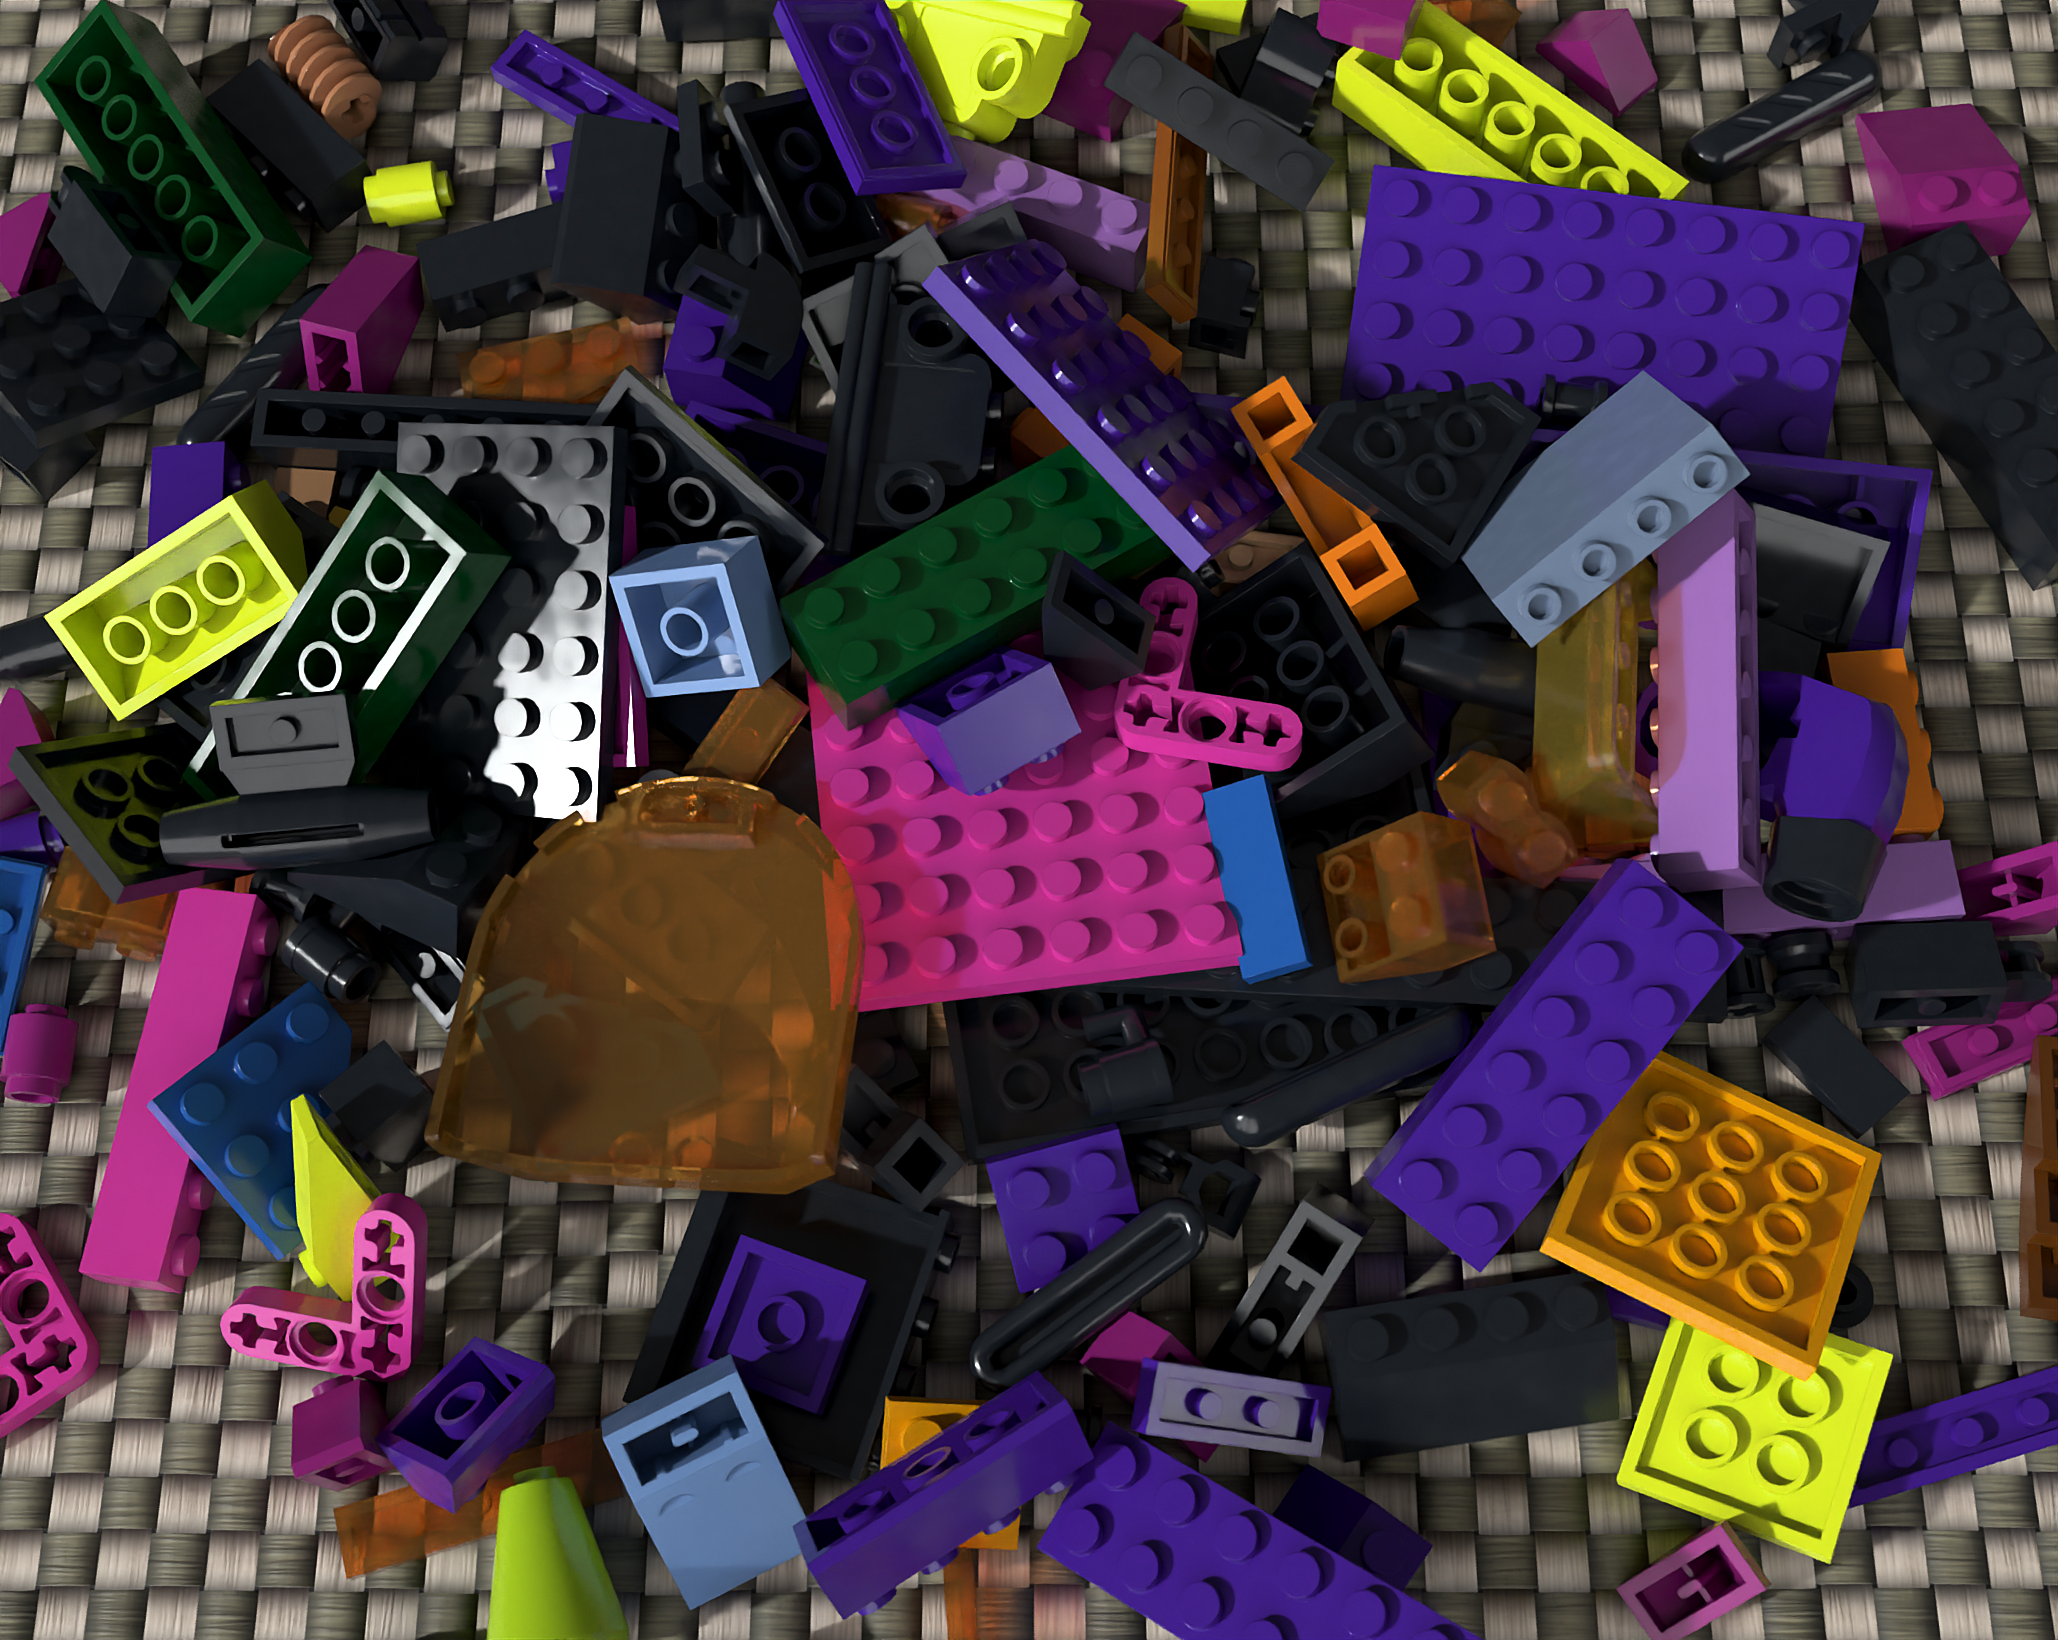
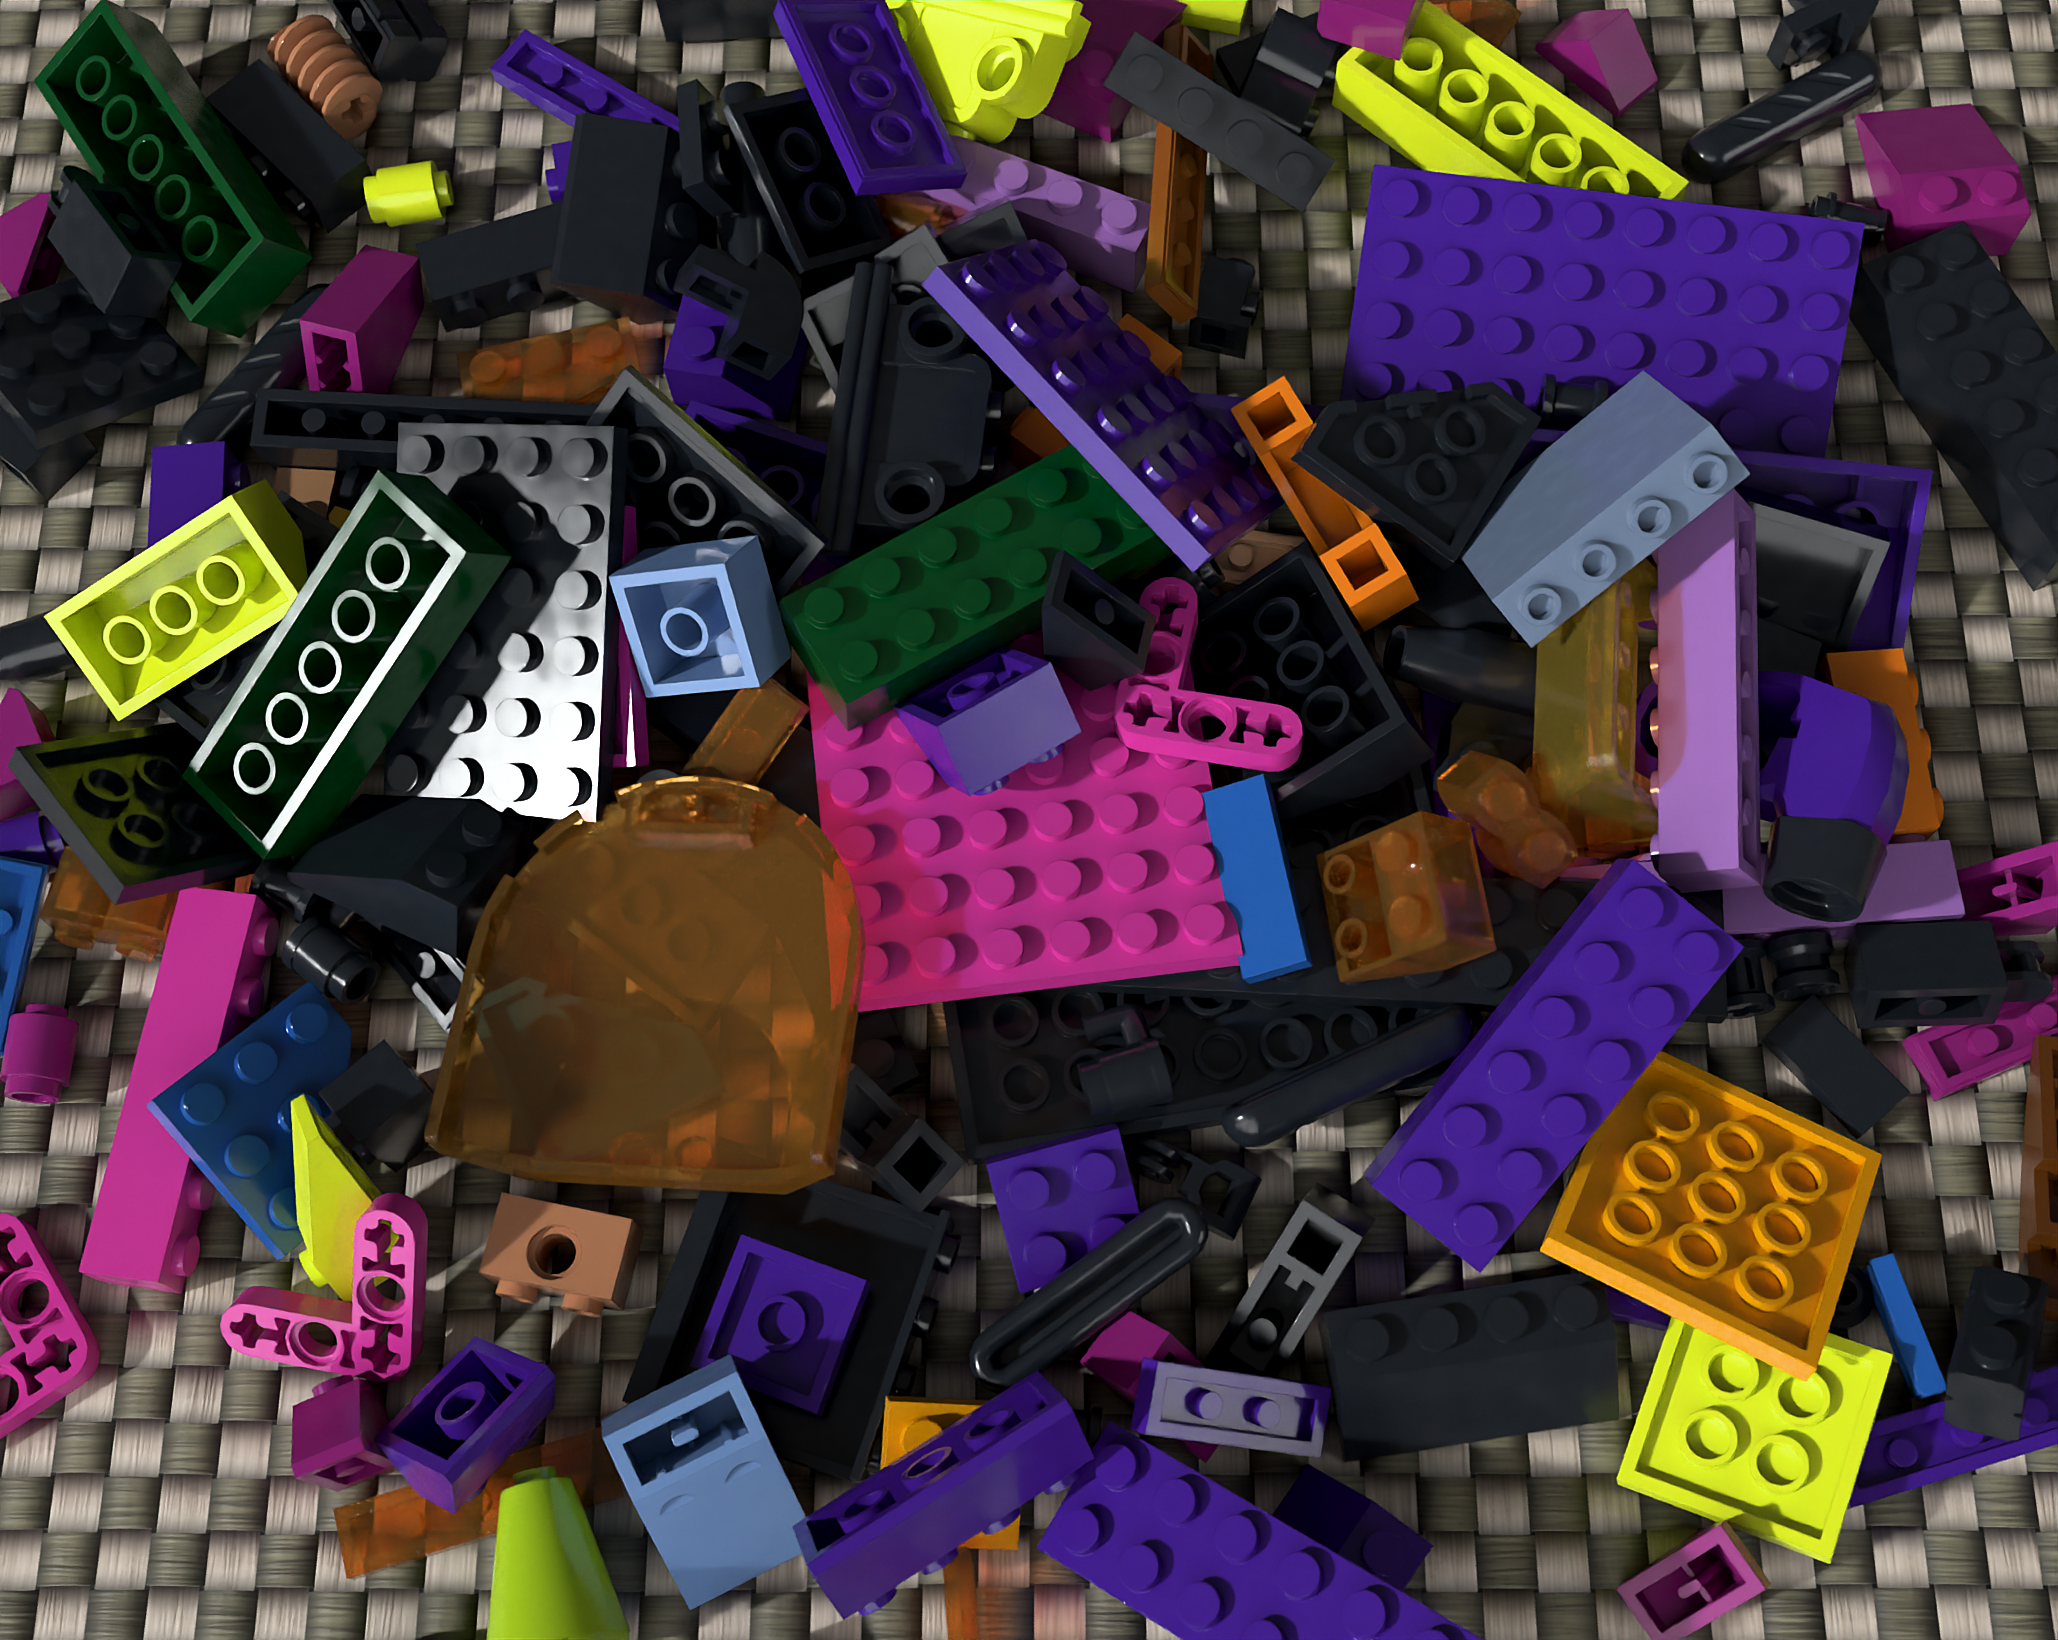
black plate [159,689,440,871] -> none
none -> nougat brick [479,1192,644,1317]
none -> black pin [1807,192,1888,247]
none -> blue tile [1863,1253,1946,1402]
none -> black brick [1943,1265,2049,1441]

